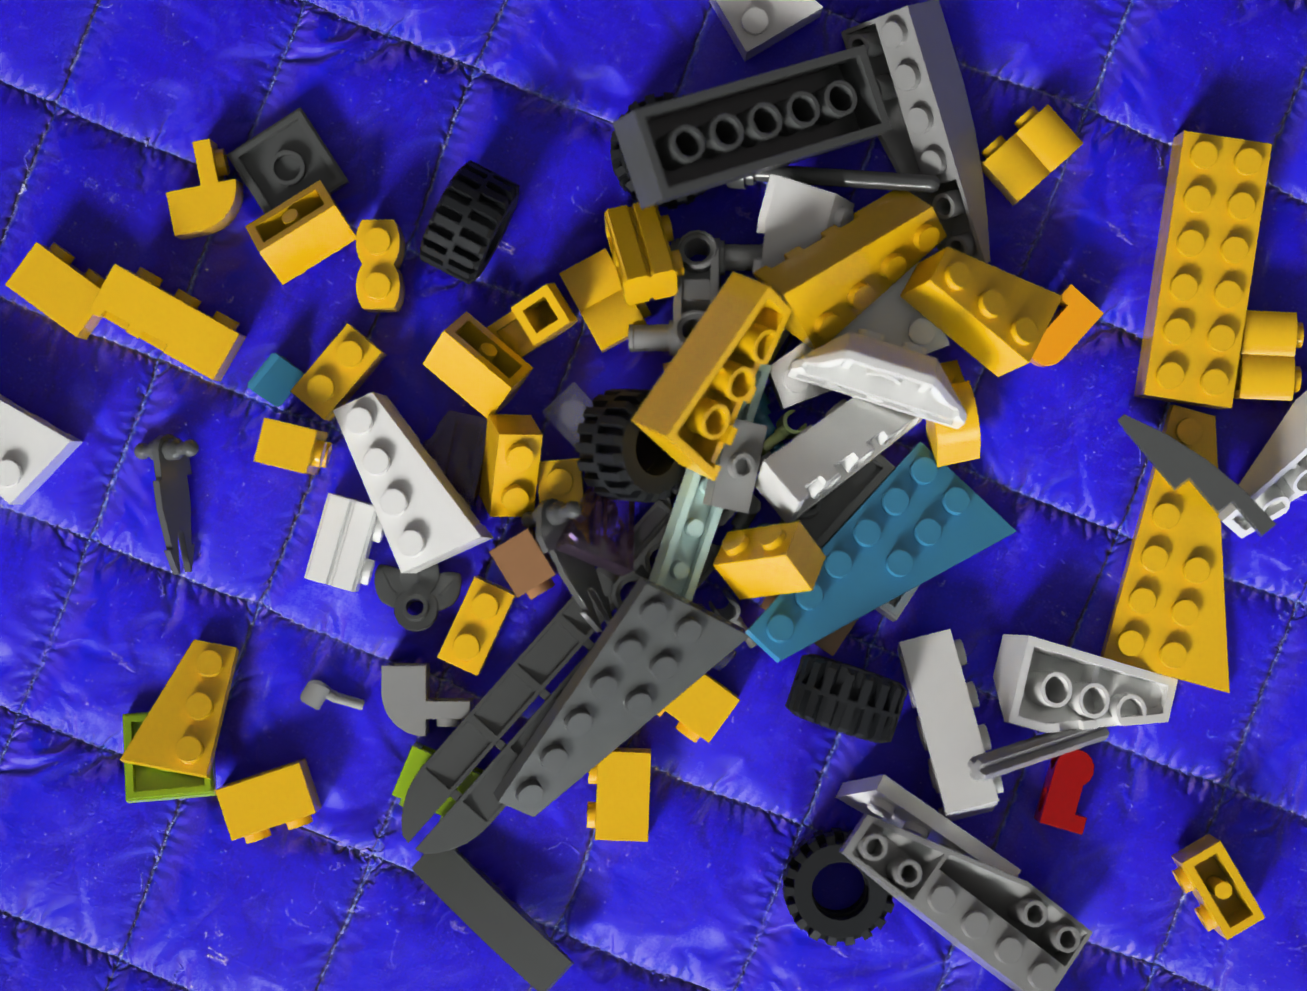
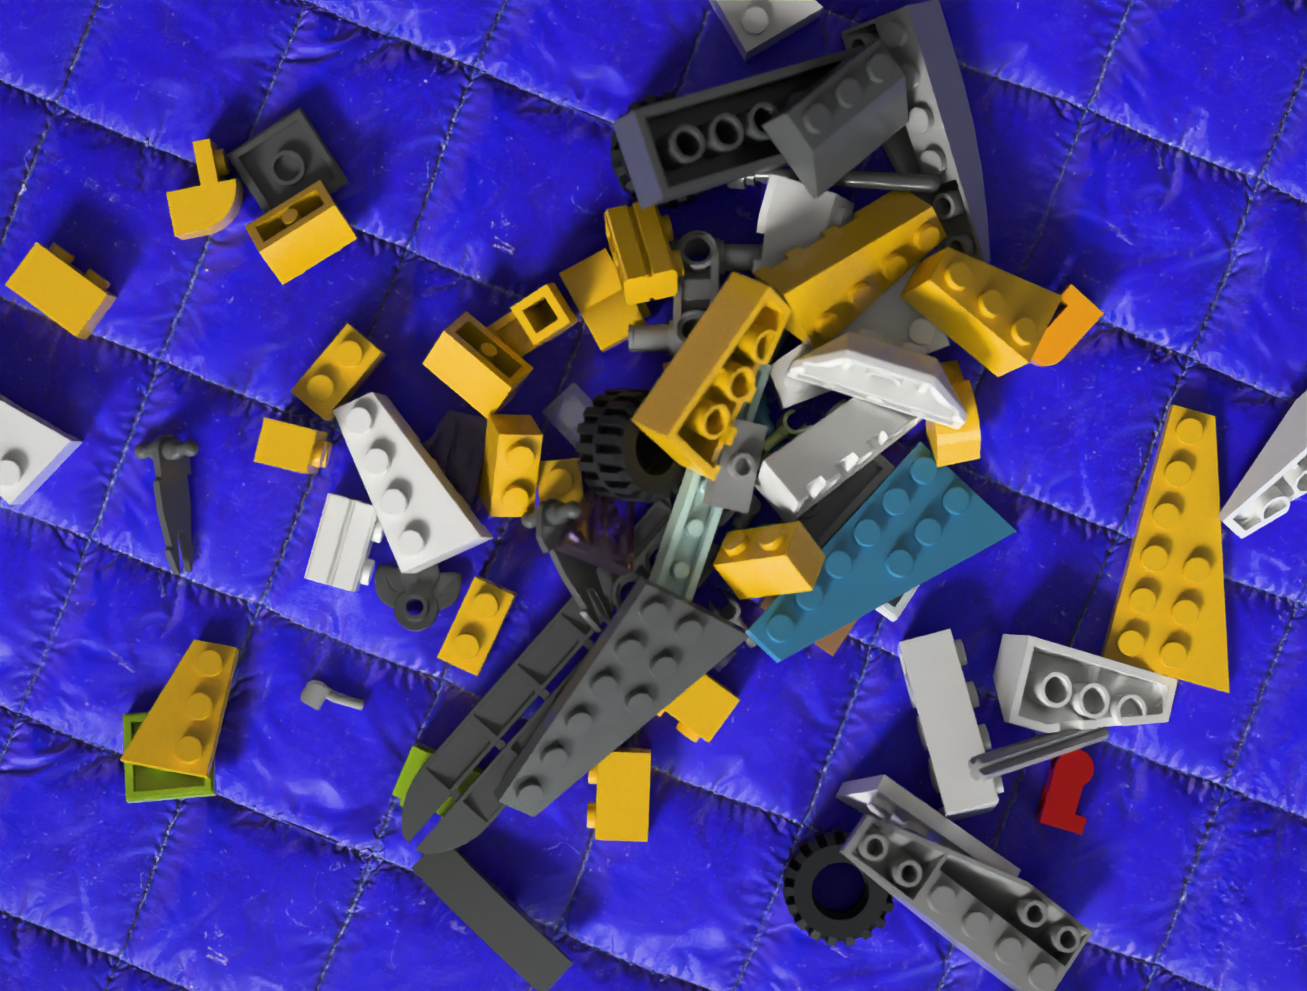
yellow wedge [88,264,246,382] -> none
yellow brick [215,758,322,844] -> none
dark azure slope [247,353,304,407] -> none
yellow brick [356,219,405,312] -> none
light grey brick [381,663,473,737] -> none
black tyre [420,160,519,284] -> none
medium nougat brick [489,528,558,600] -> none
black tyre [786,654,908,743] -> none
yellow brick [981,104,1084,206] -> none
dark grey slope [1117,414,1276,537] -> none
yellow brick [1134,130,1272,410] -> none
yellow brick [1171,834,1266,940] -> none
yellow brick [1233,310,1304,401] -> none
none -> dark grey slope [762,38,909,199]

